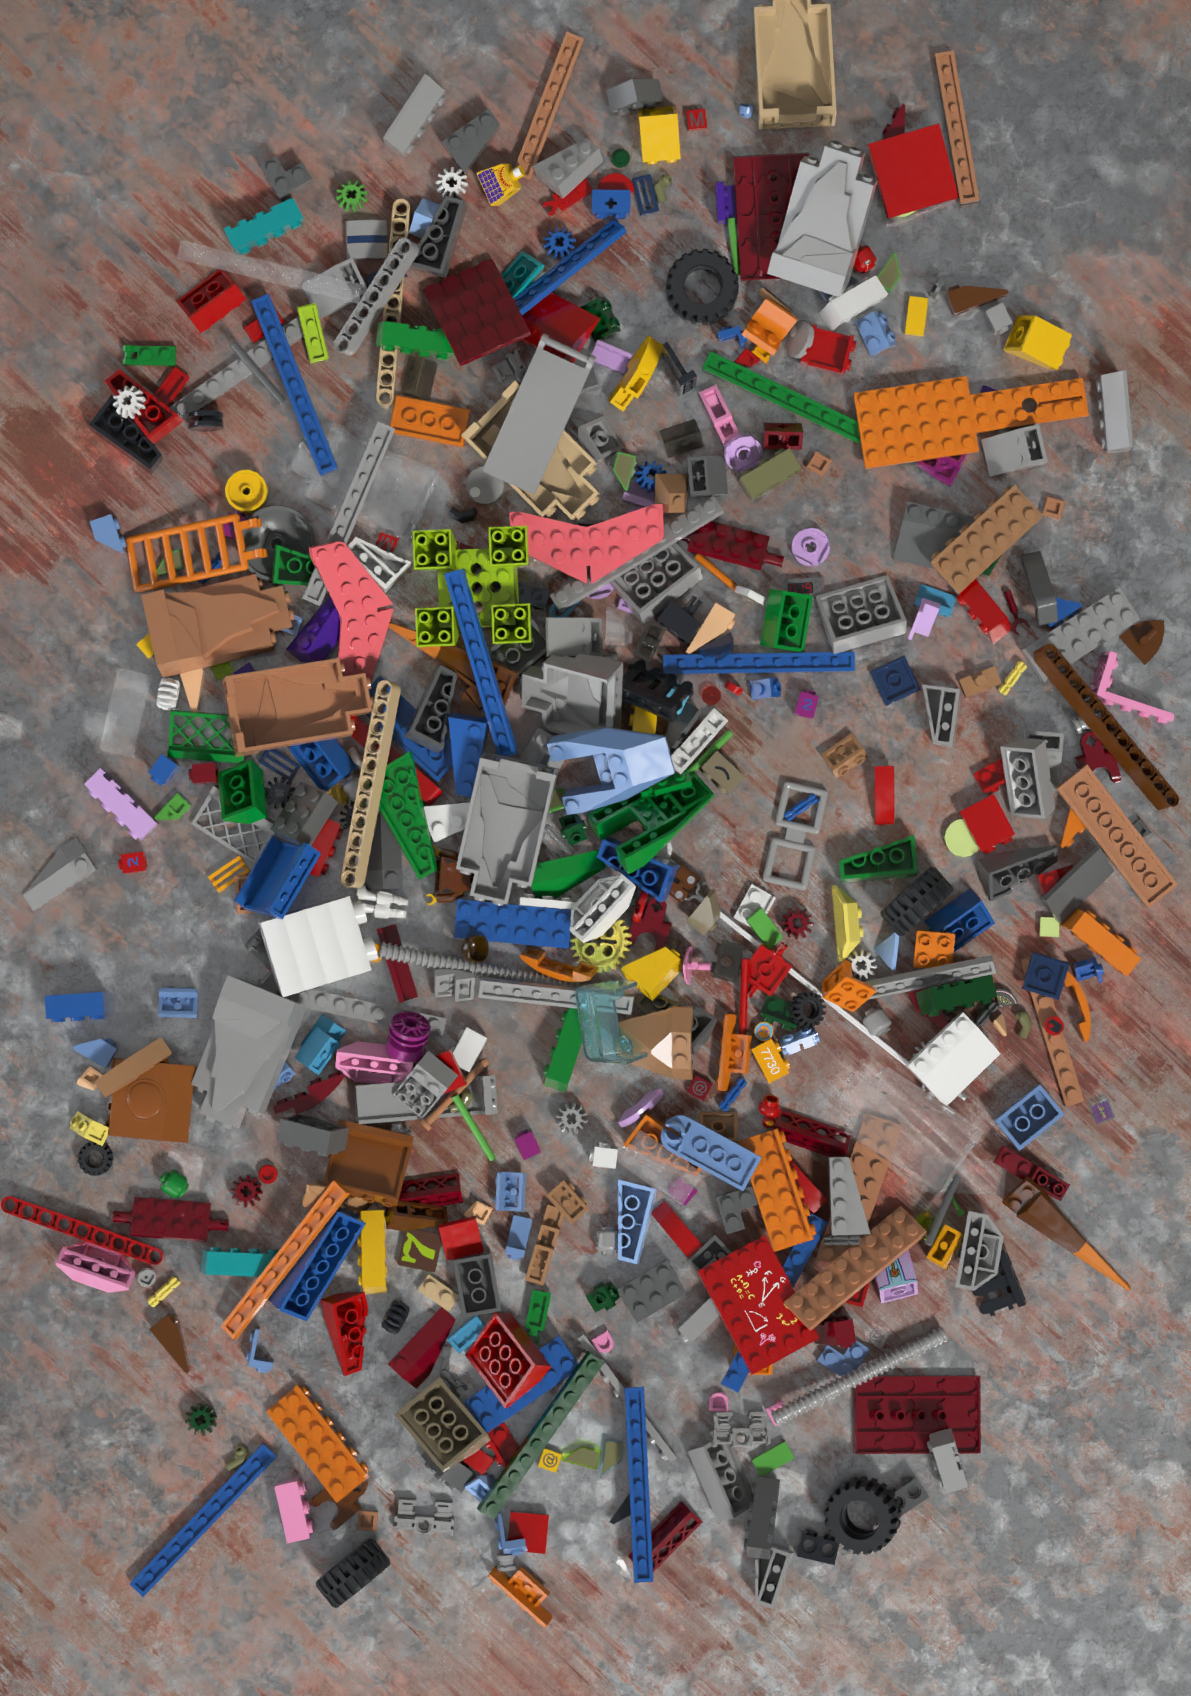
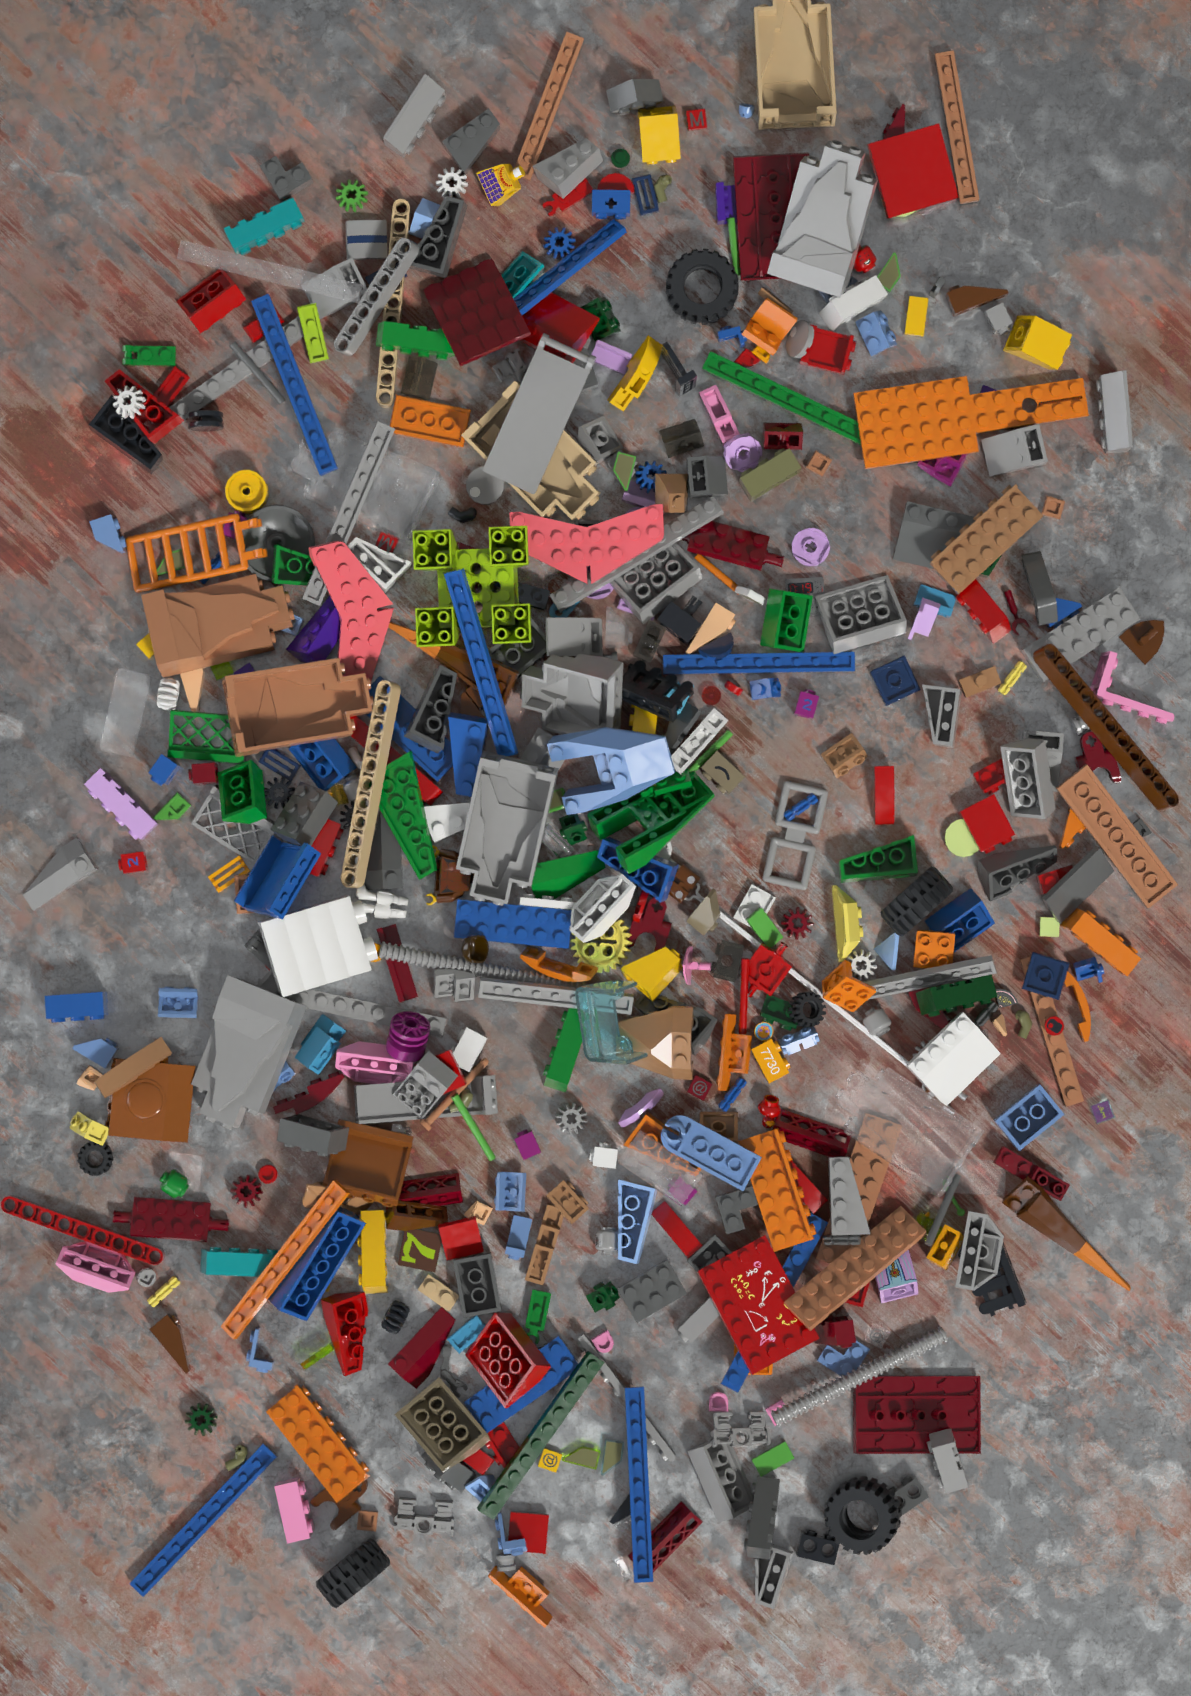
none -> clear neon green tile [300,1342,334,1370]

